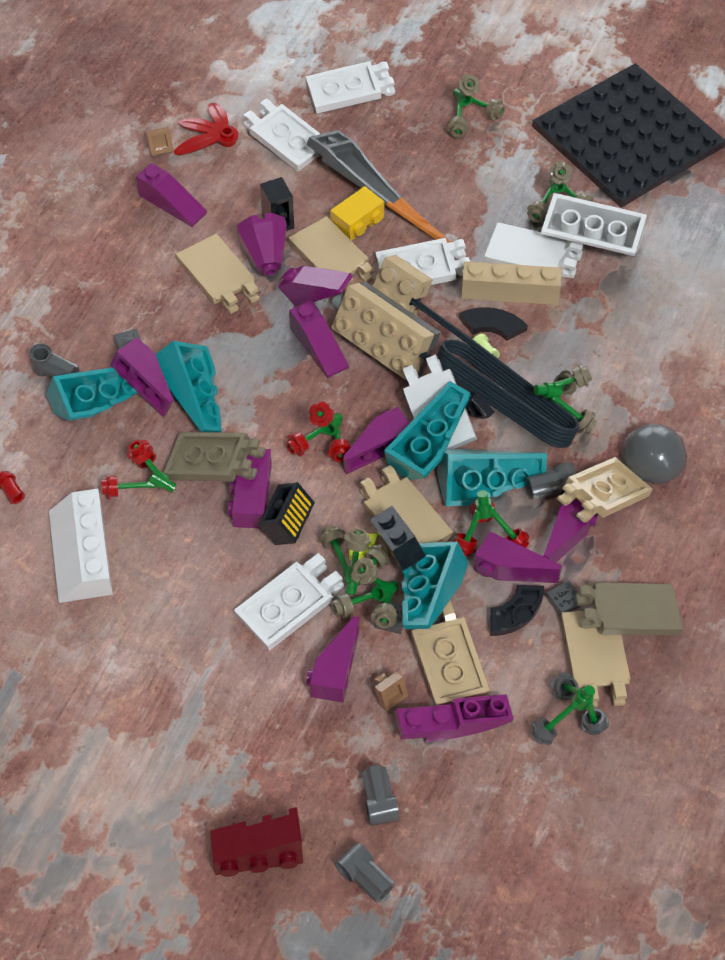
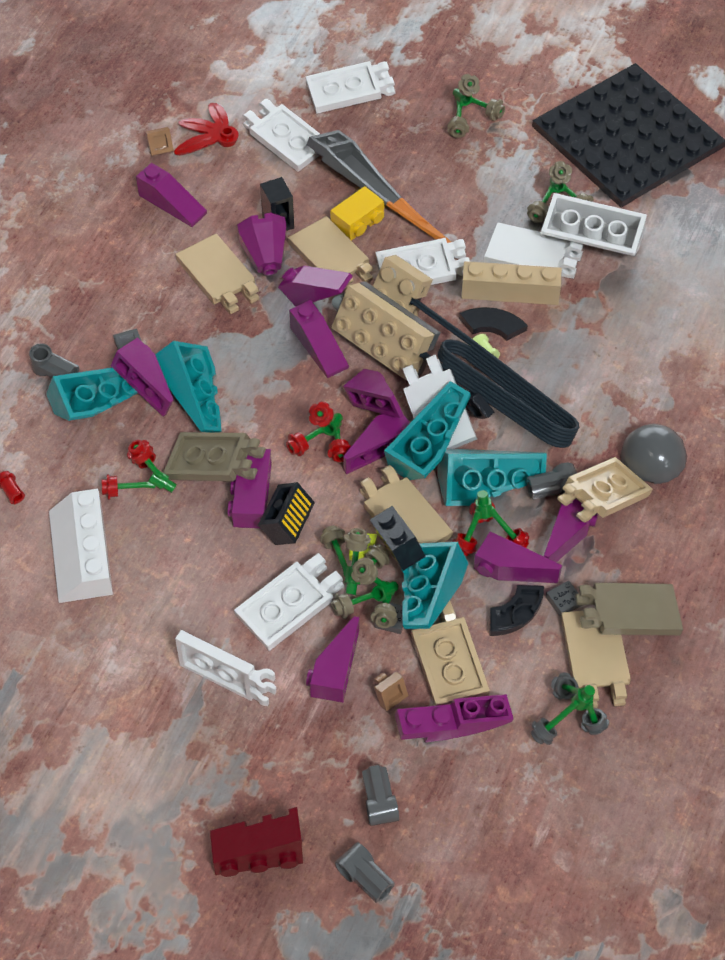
plant [534,363,597,433] -> none
none -> white tile [175,630,276,706]
none -> magenta slope [343,369,403,418]

